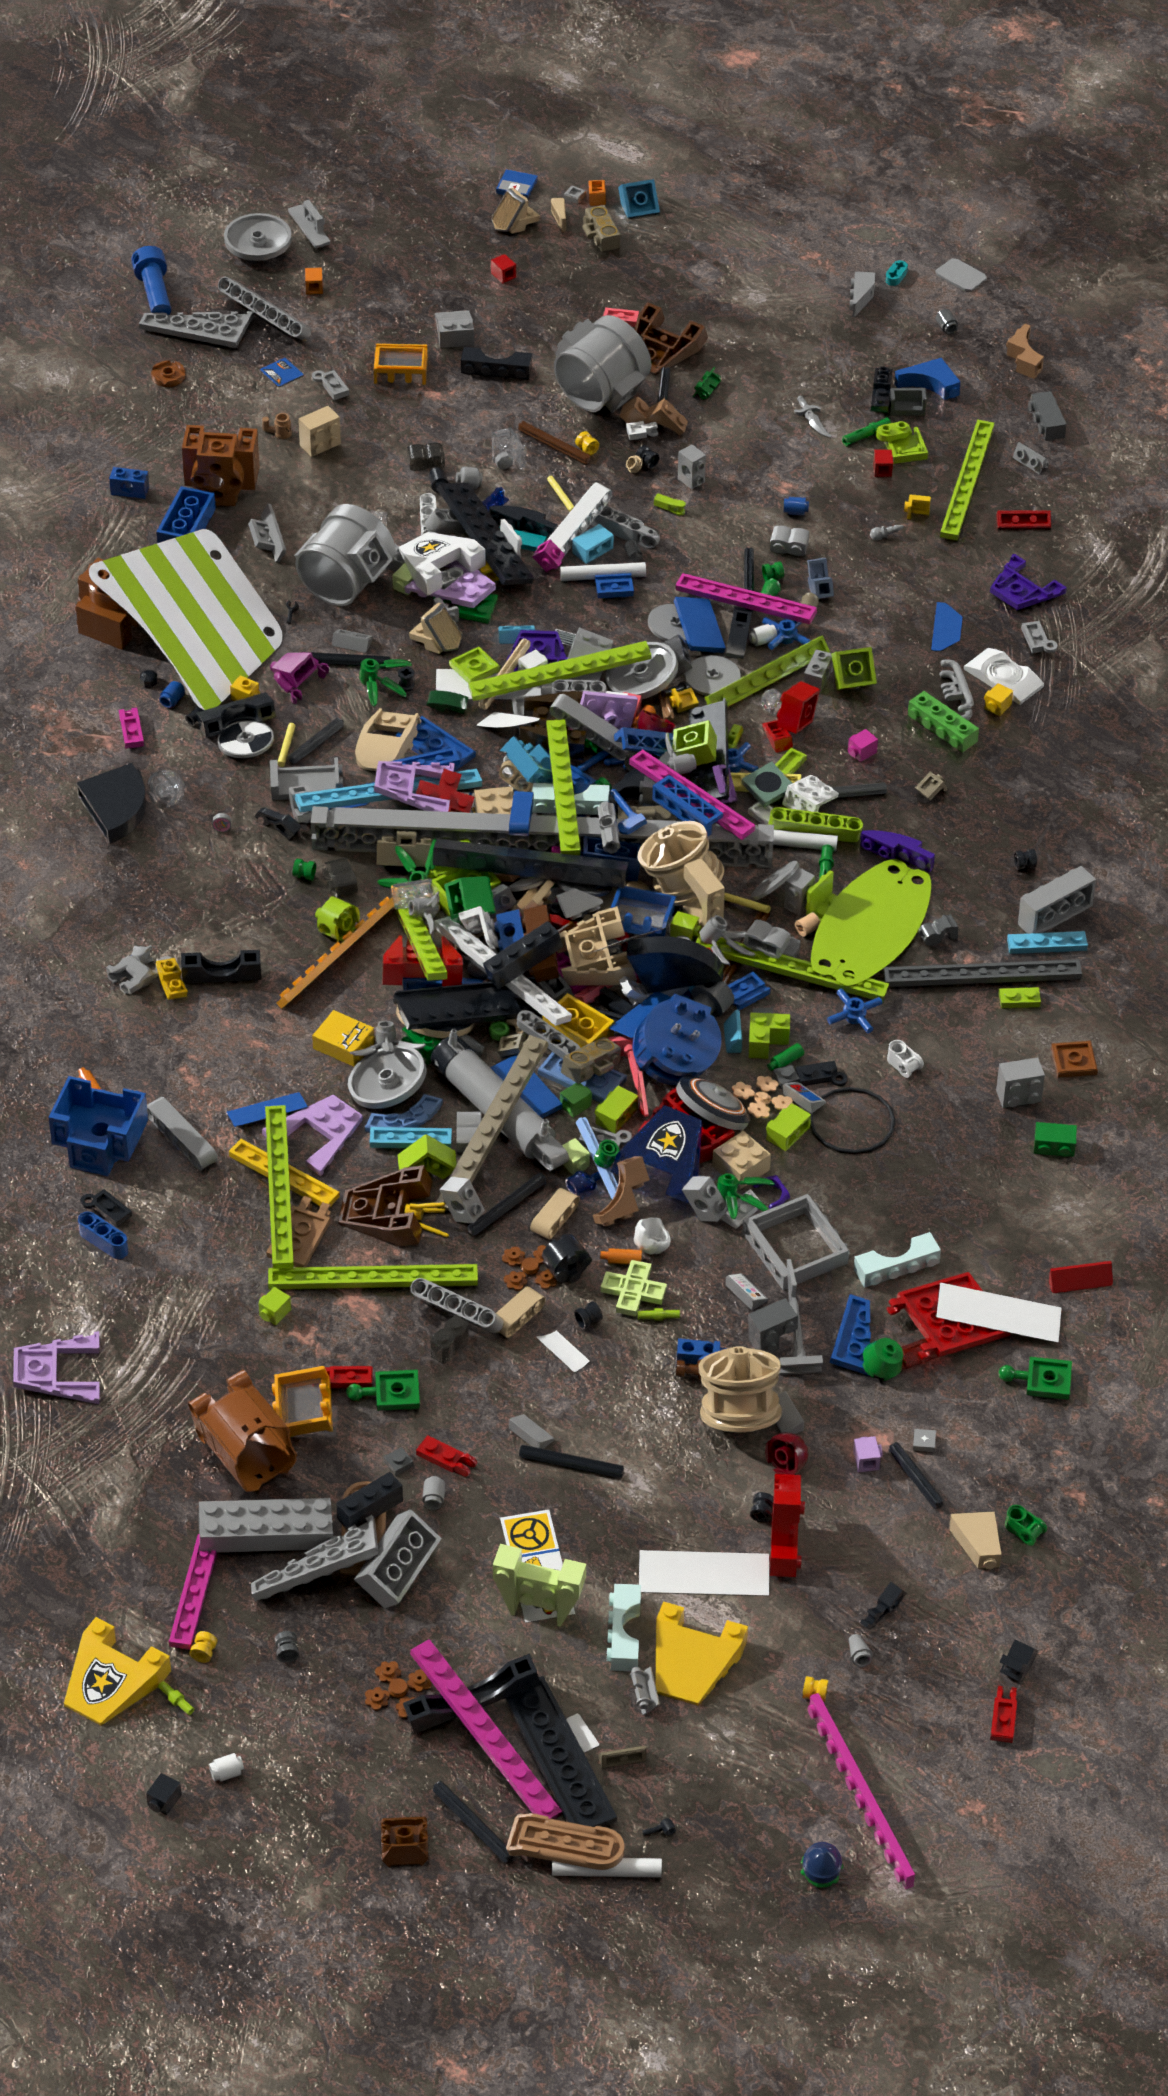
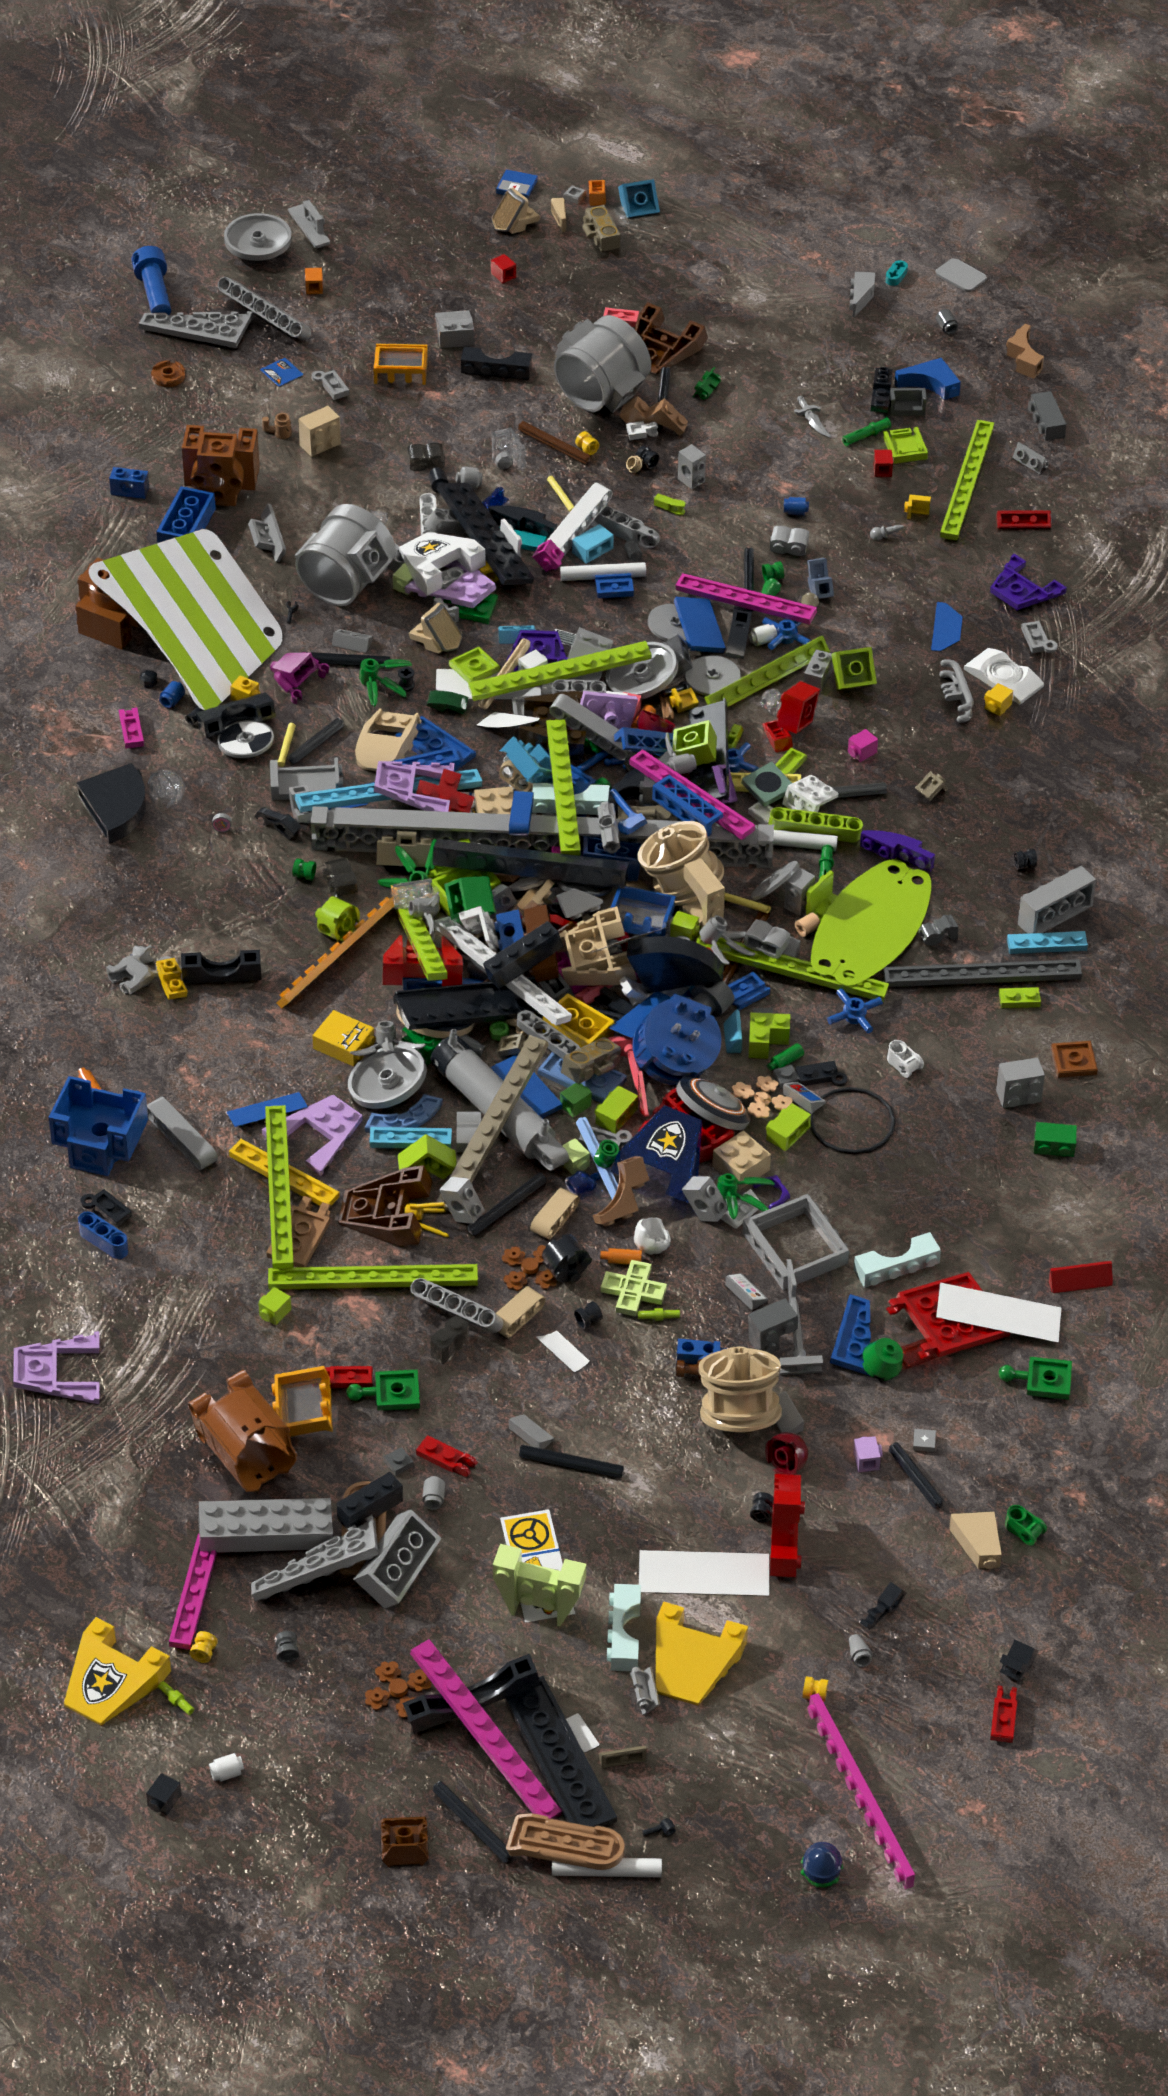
lime plate [876,421,910,442] -> none
bright green brick [908,691,979,753] -> none

